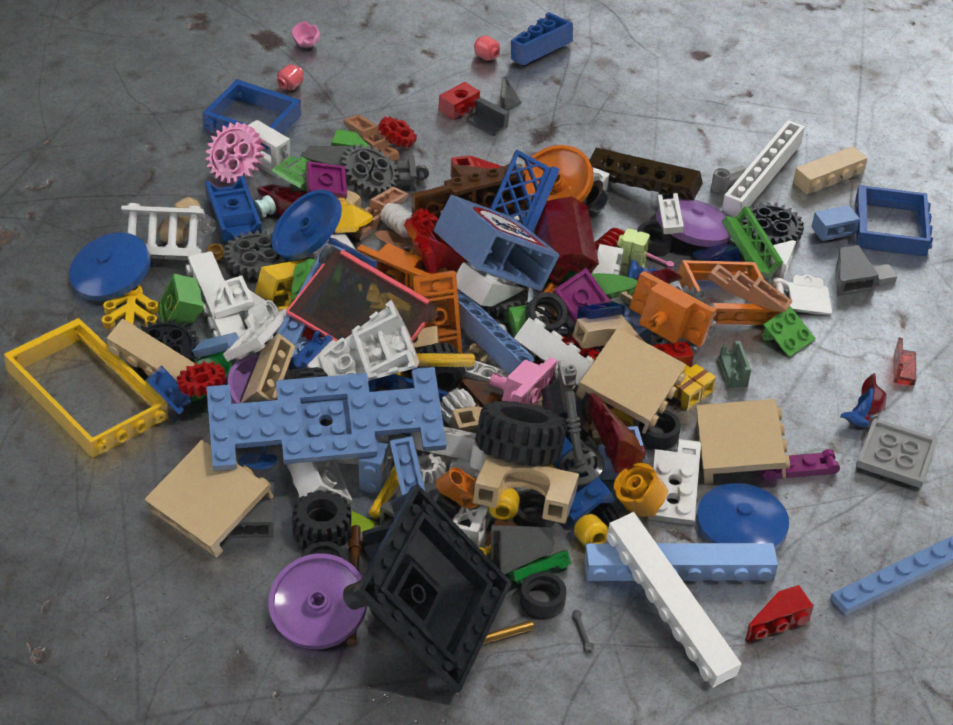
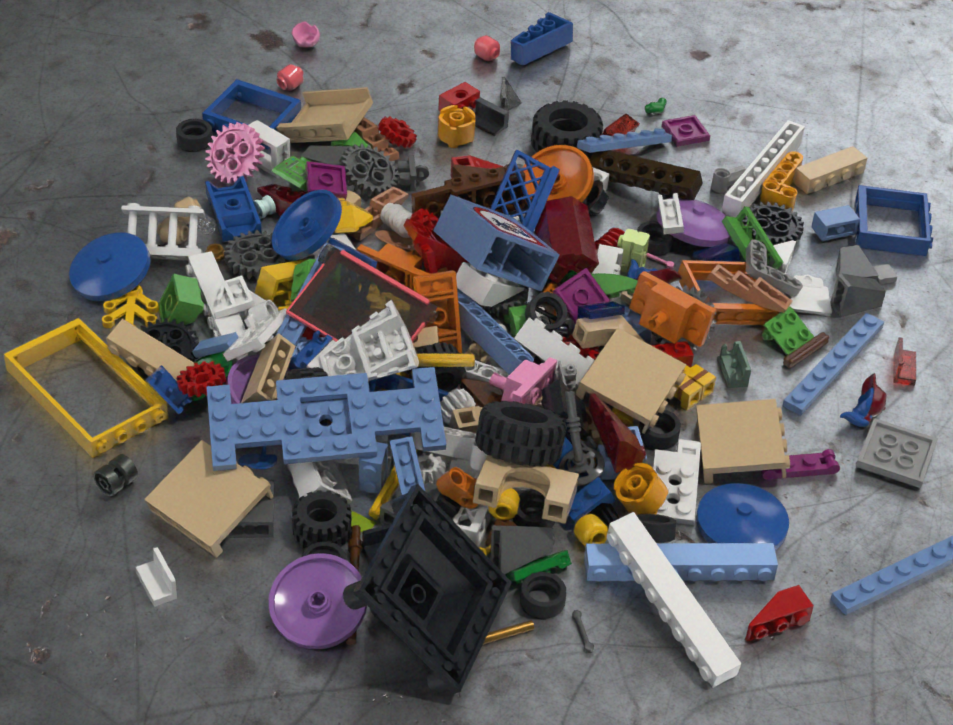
none -> pearl dark grey wheel [93,454,138,497]
none -> white panel [136,547,177,607]
none -> black tyre [176,119,212,151]
none -> tan panel [276,87,373,143]
none -> light orange brick [438,105,475,148]
none -> black tyre [531,100,603,159]
none -> medium blue plate [577,128,672,153]
none -> clear red hinge [602,113,640,136]
none -> black tyre [636,514,676,543]
none -> green arm [645,98,667,114]
none -> magenta tile [662,115,711,147]
none -> light grey beam [746,240,803,296]
none -> light orange beam [760,151,803,210]
none -> medium blue plate [782,313,884,416]
none -> reddish brown axle [783,332,829,368]
none -> dark grey slope [830,273,886,318]

